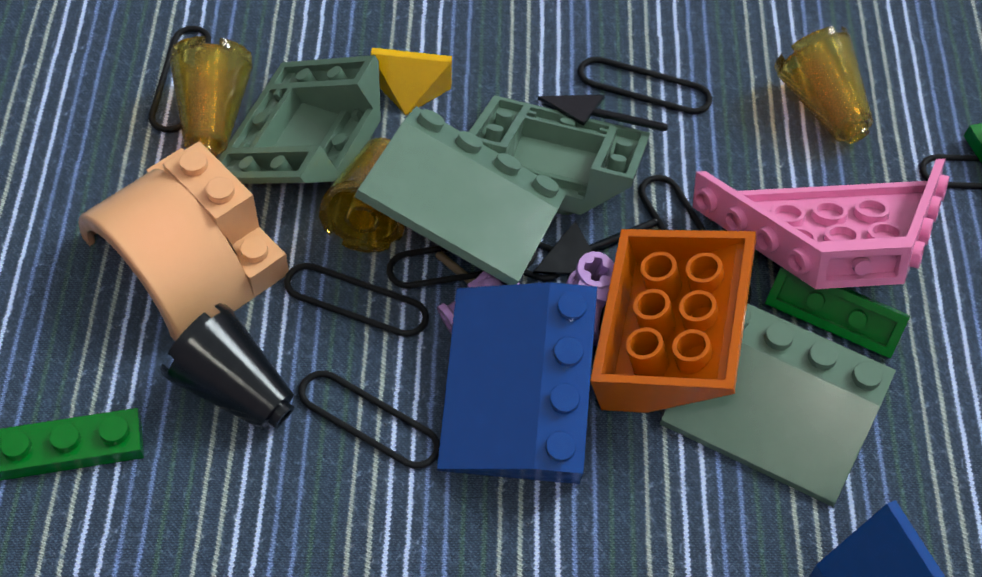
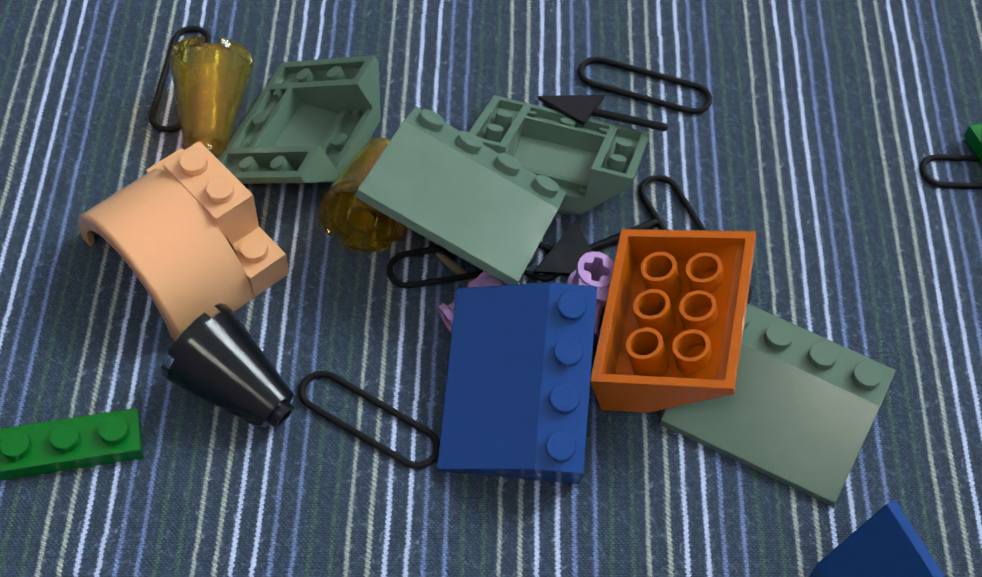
black piece [284,263,429,337] -> none
yellow slope [371,47,452,115] -> none
bright pink piece [692,158,950,289] -> none
green plate [765,267,910,359] -> none
clear yellow cone [774,26,874,144] -> none

